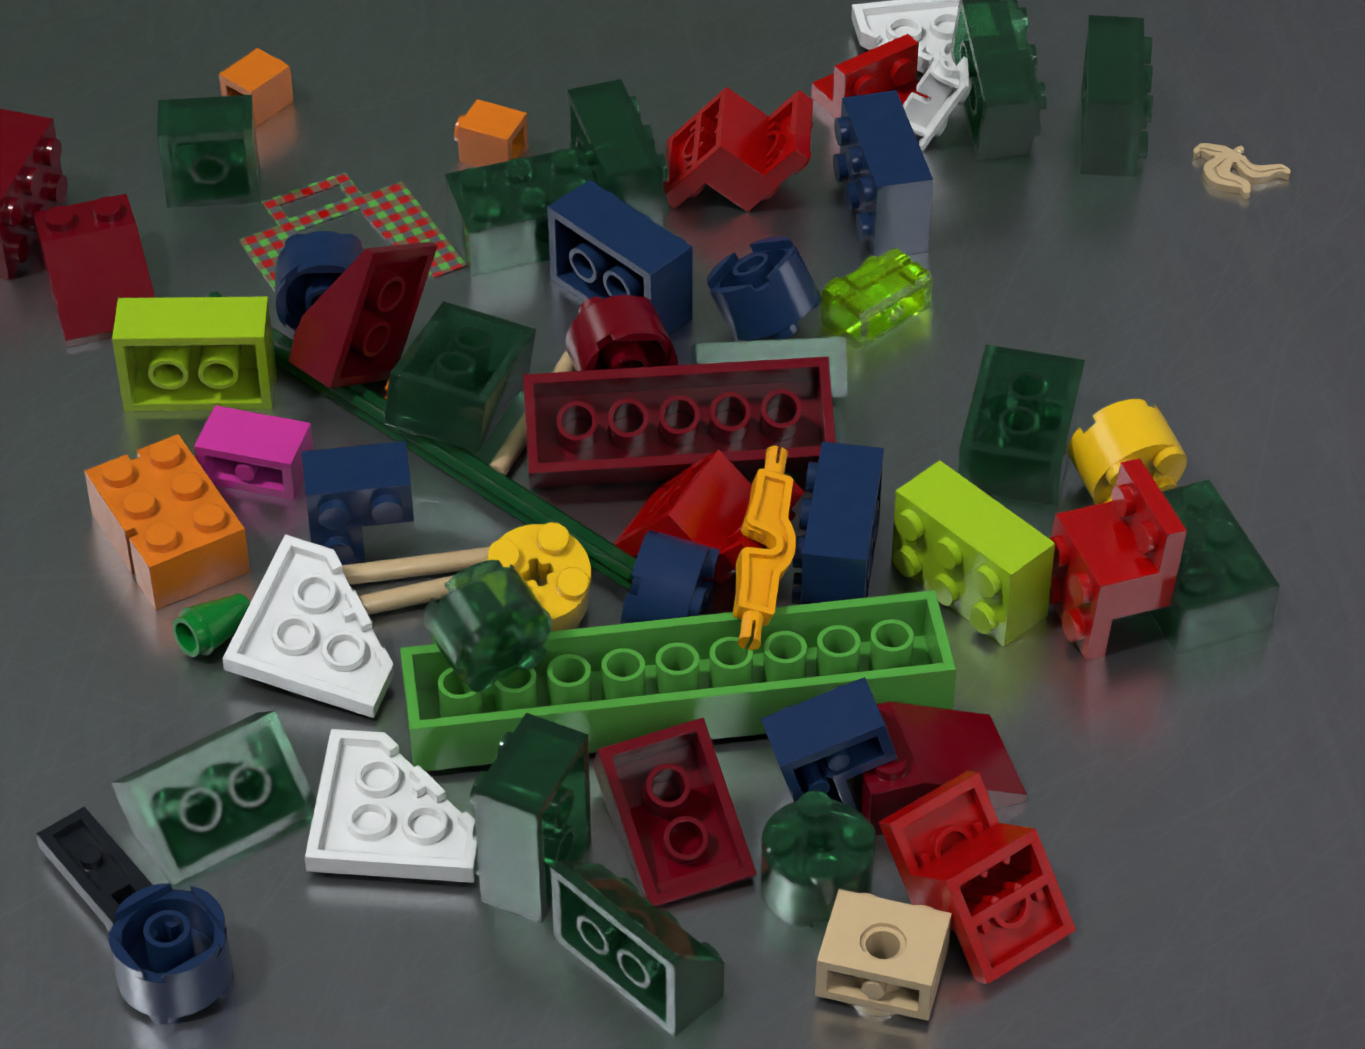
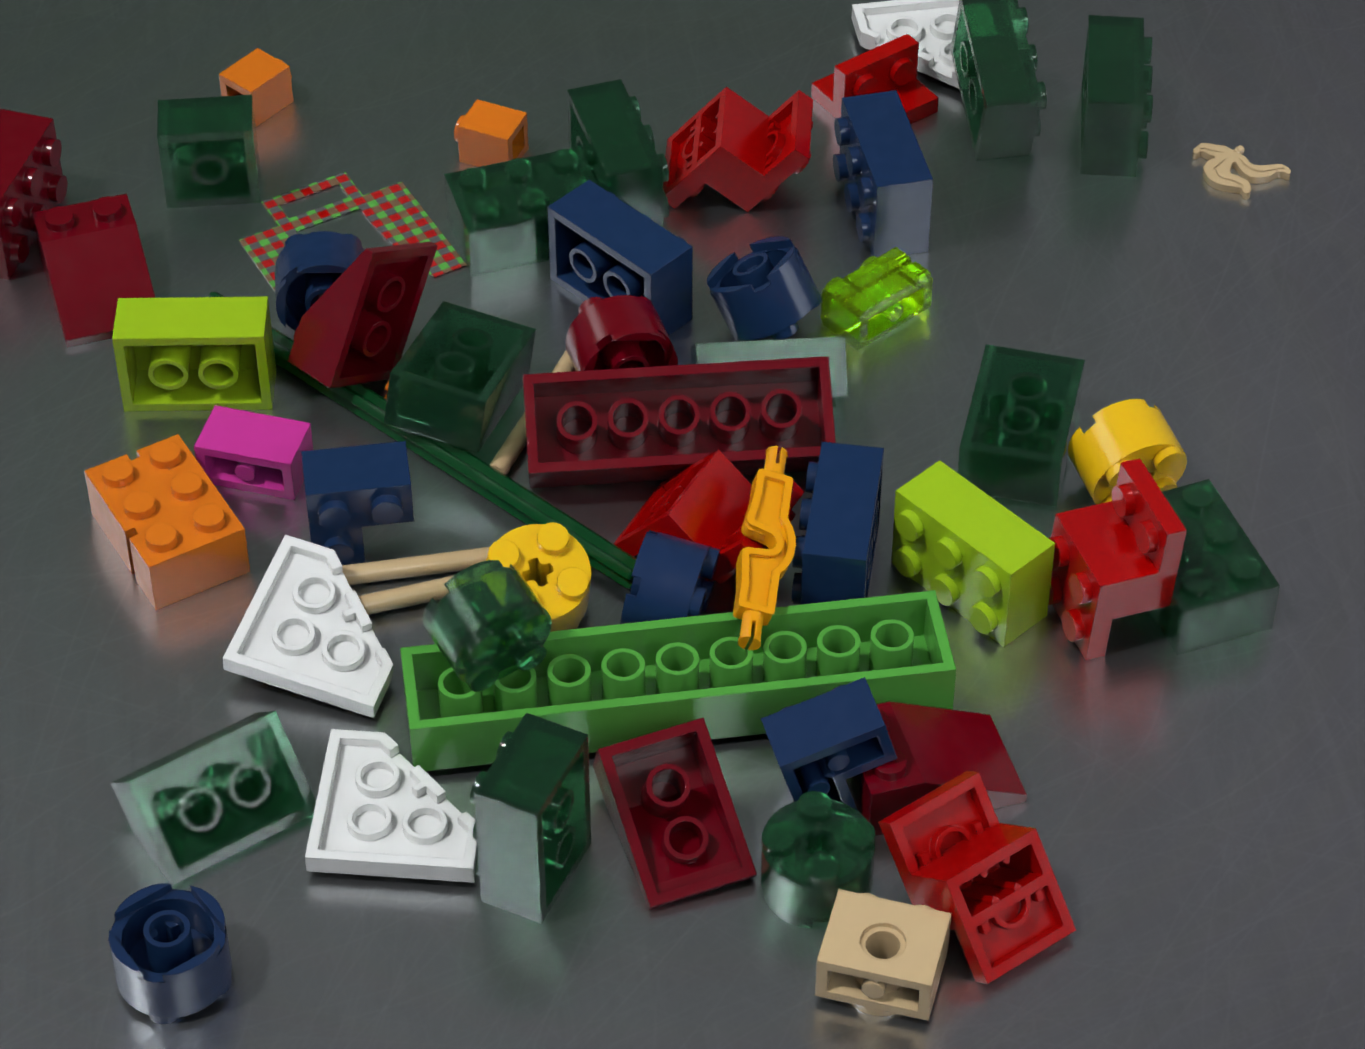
black plate [36,806,153,932] -> none
green cone [172,593,250,657] -> none
clear green slope [551,860,724,1037] -> none
white hinge [903,56,972,151] -> none

